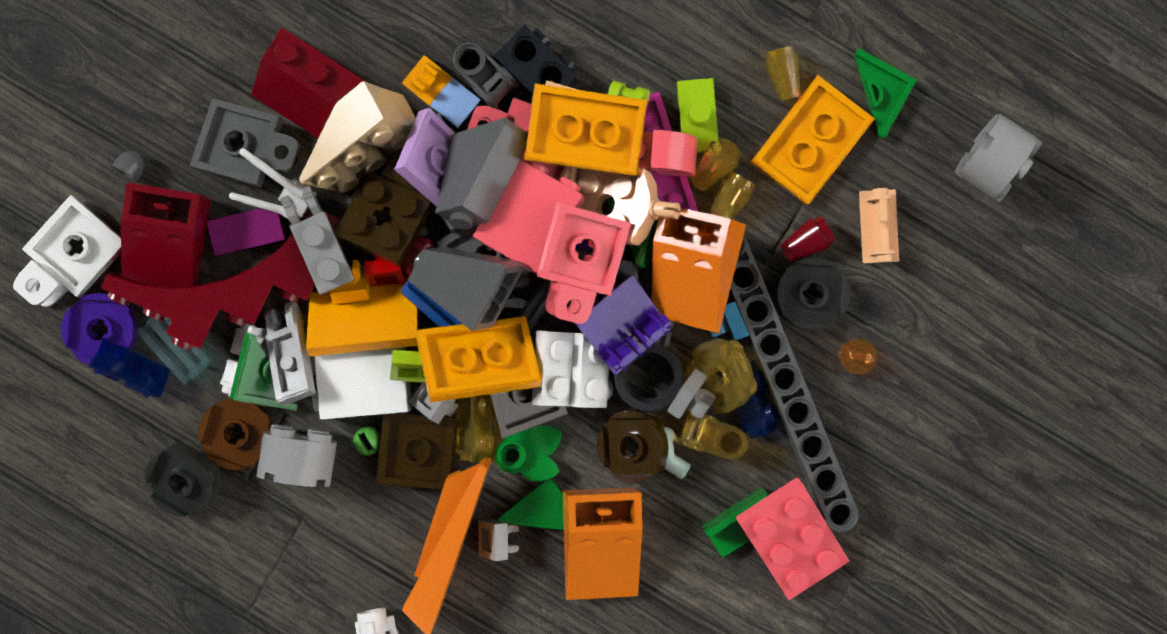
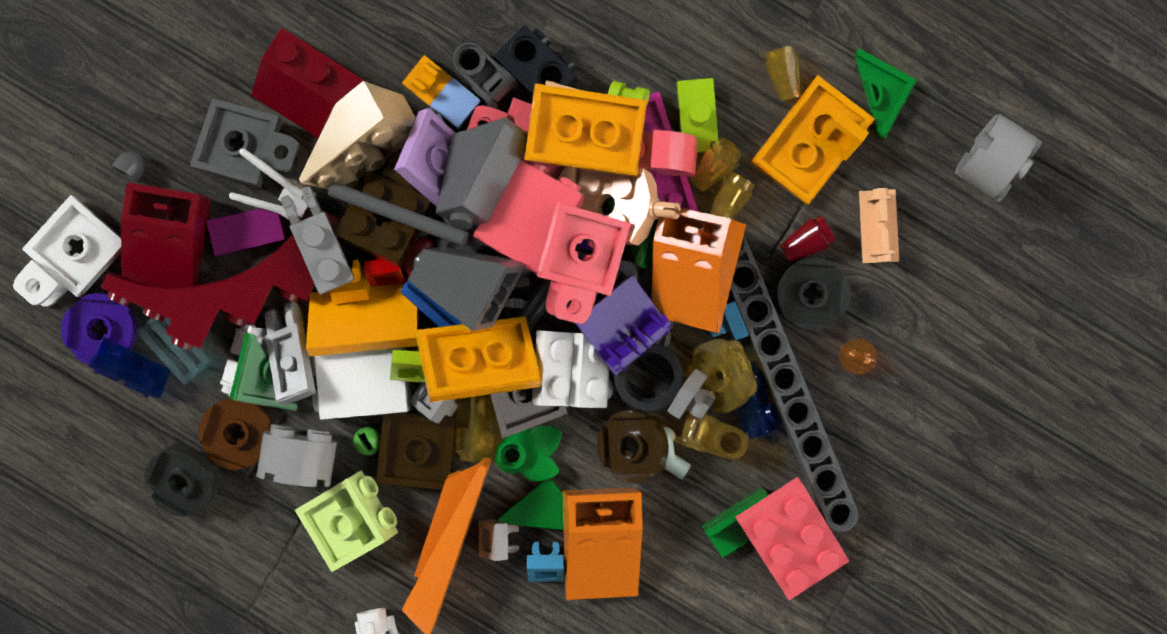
none -> yellowish green plate [295,470,398,572]
none -> dark grey bar [328,182,468,246]
none -> dark azure tile [527,542,564,582]
none -> light orange tile [817,110,869,161]

